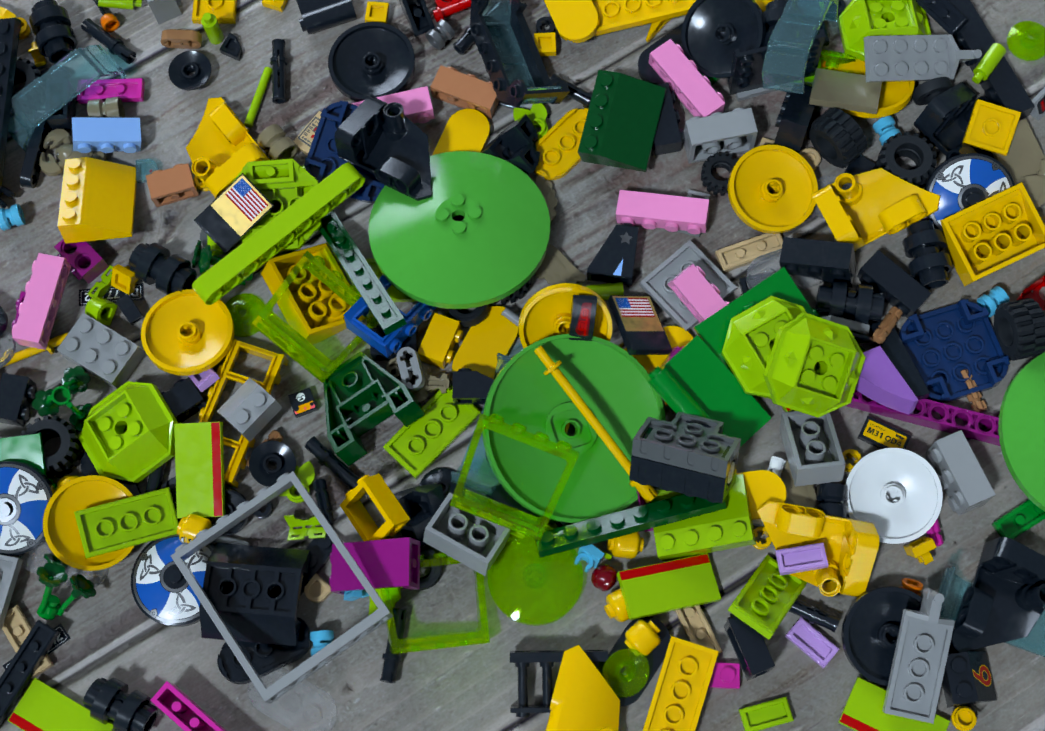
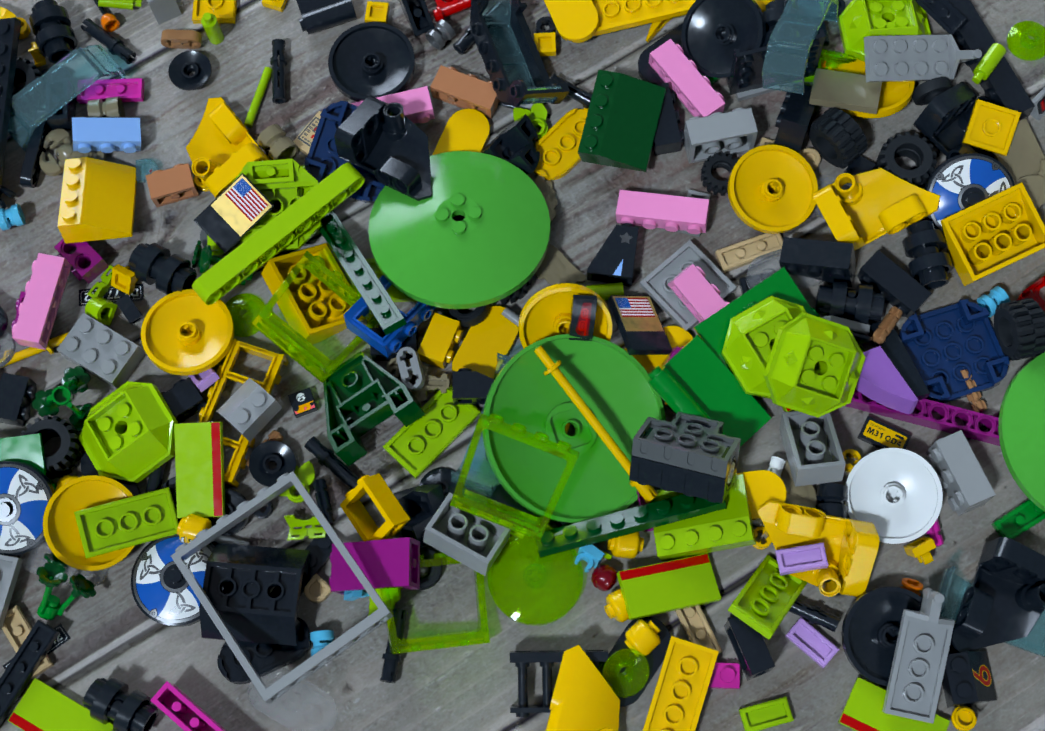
black tile [219,33,242,61] -> none
medium azure wheel [872,116,902,146] -> none

